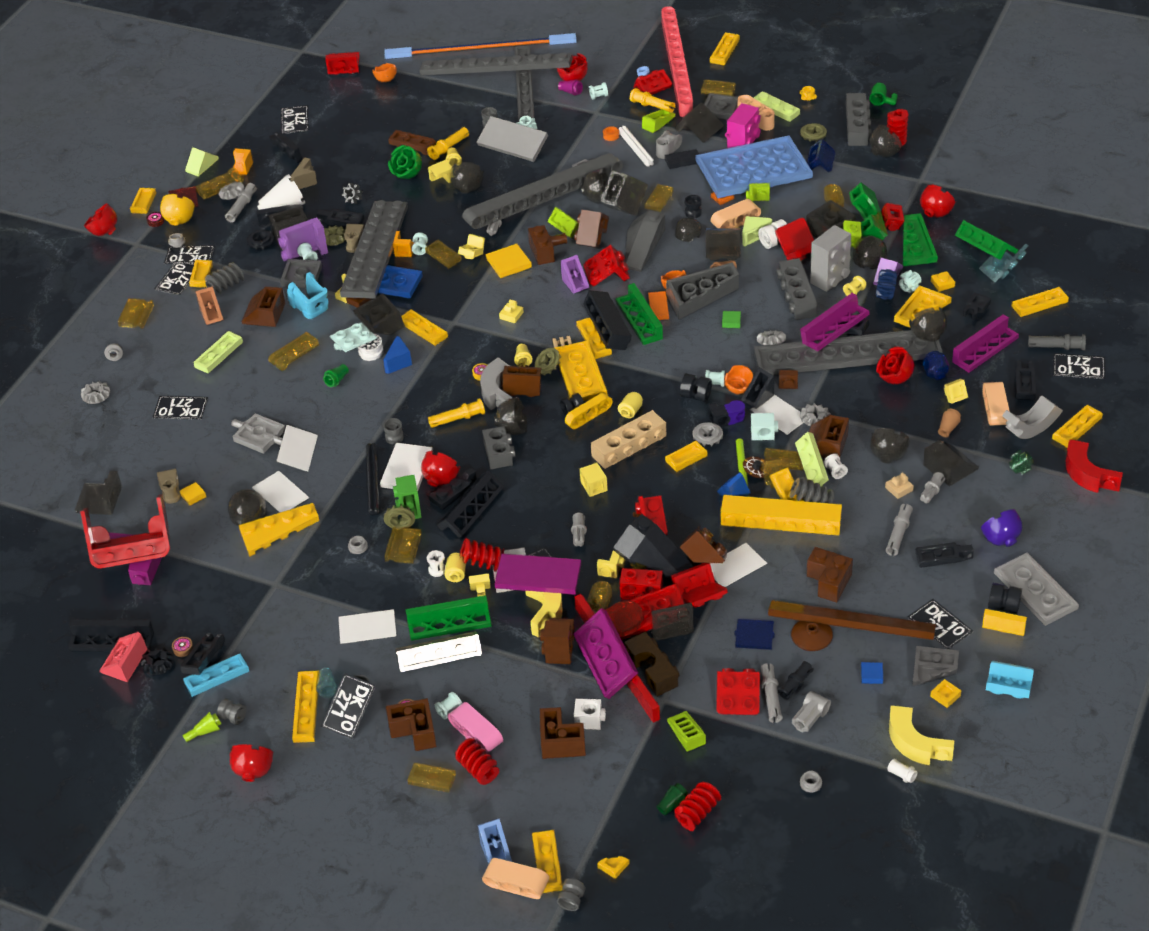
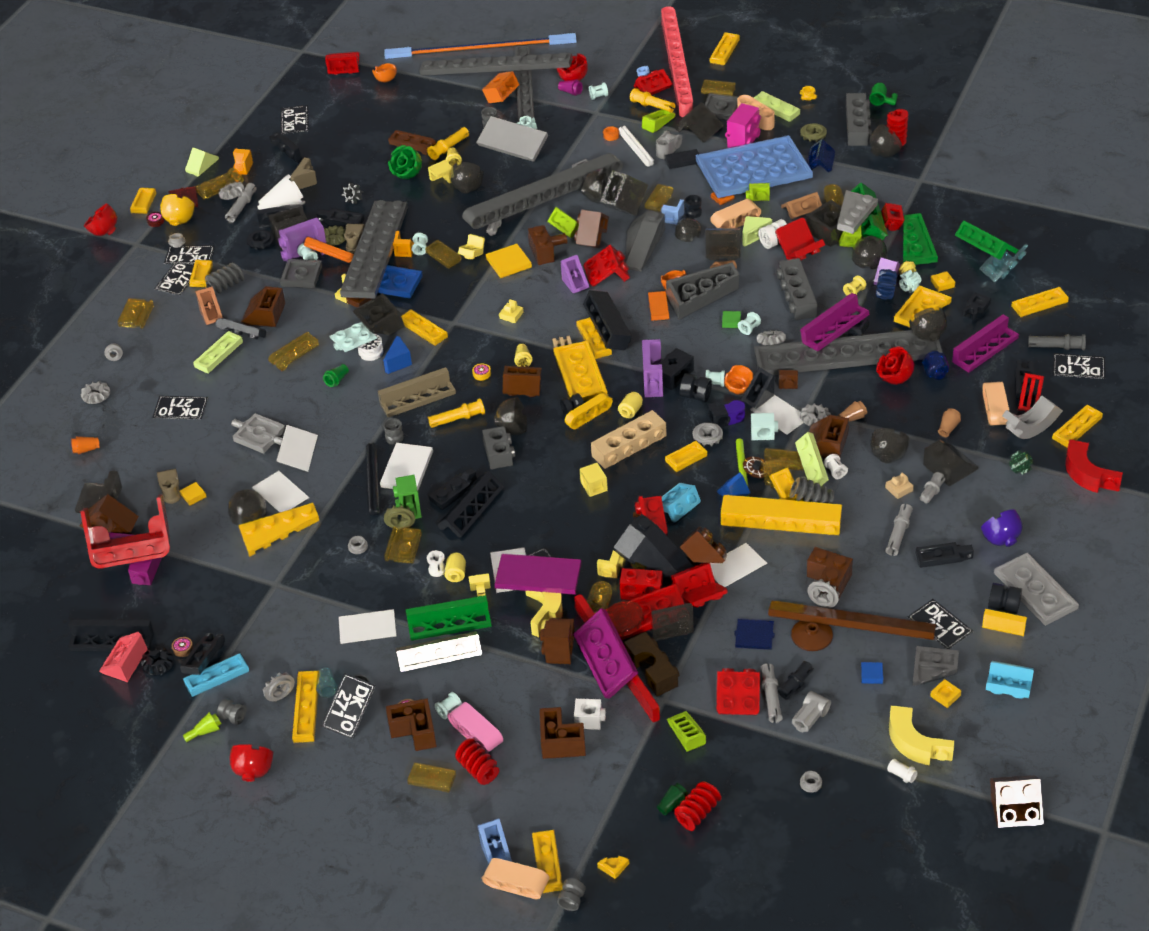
medium azure piece [287,272,328,319] -> none
red cylinder [421,451,460,487] -> none
red piece [460,538,504,572] -> none
light grey arch [480,358,515,415] -> none
olive gear [535,348,561,376] -> none
light grey axle [571,513,587,547] -> none
green fence [615,283,663,345] -> none
light grey brick [810,225,851,292] -> none
red cylinder [920,184,955,218] -> none
light yellow tile [944,379,968,403] -> none
none -> orange cone [71,436,100,455]
none -> reddish brown brick [79,494,139,534]
none -> hinge [216,318,267,340]
none -> light grey gear [263,672,295,701]
none -> orange axle [304,237,354,263]
none -> dark tan fence [378,367,456,418]
none -> orange brick [482,71,519,103]
none -> medium lavender panel [642,339,663,397]
none -> black brick [656,348,694,390]
none -> medium azure bracket [661,483,701,522]
none -> light blue panel [662,199,684,225]
none -> light aqua bush [738,312,761,335]
none -> medium nougat panel [781,192,823,219]
none -> light grey gear [808,579,840,608]
none -> light grey wing [837,190,878,234]
none -> medium nougat cone [838,401,867,422]
none -> light yellow plate [898,261,916,275]
none -> slope [990,775,1043,827]
none -> red tile [1018,373,1044,412]

